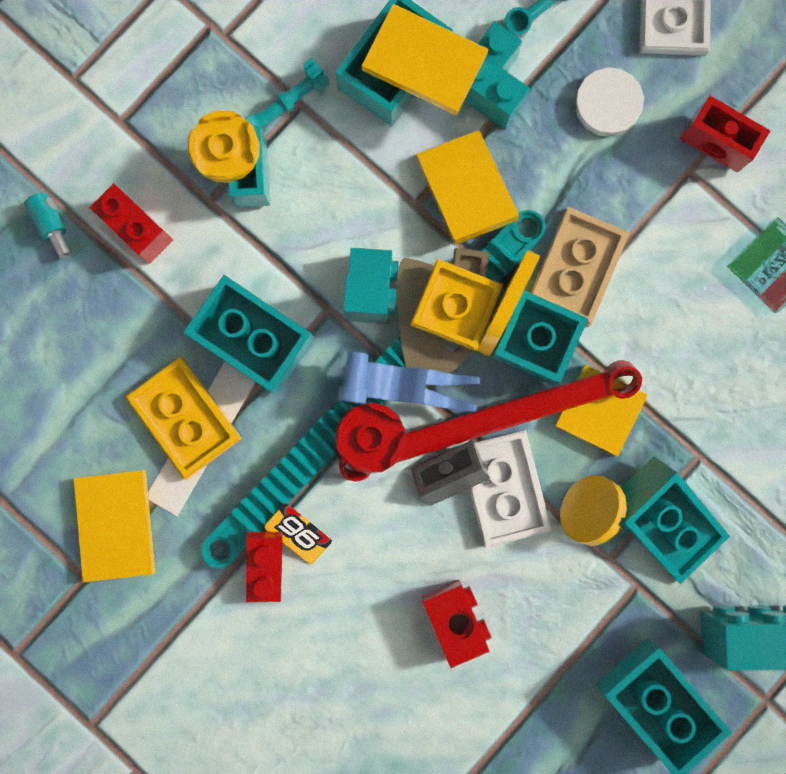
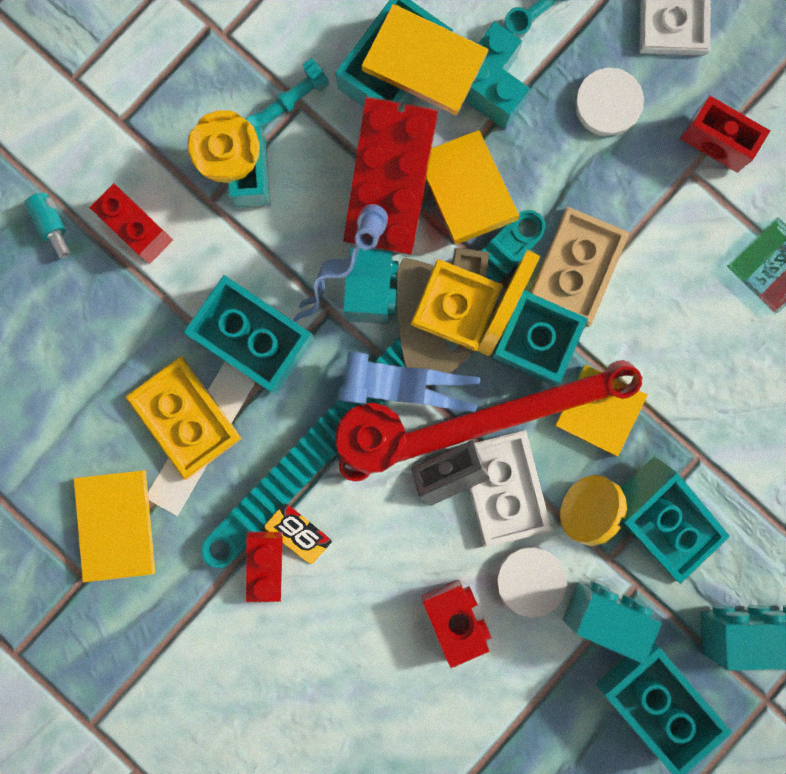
none -> medium blue flag [293,205,388,322]
none -> red piece [343,97,439,255]
none -> white tile [496,546,567,618]
none -> teal brick [562,580,662,665]

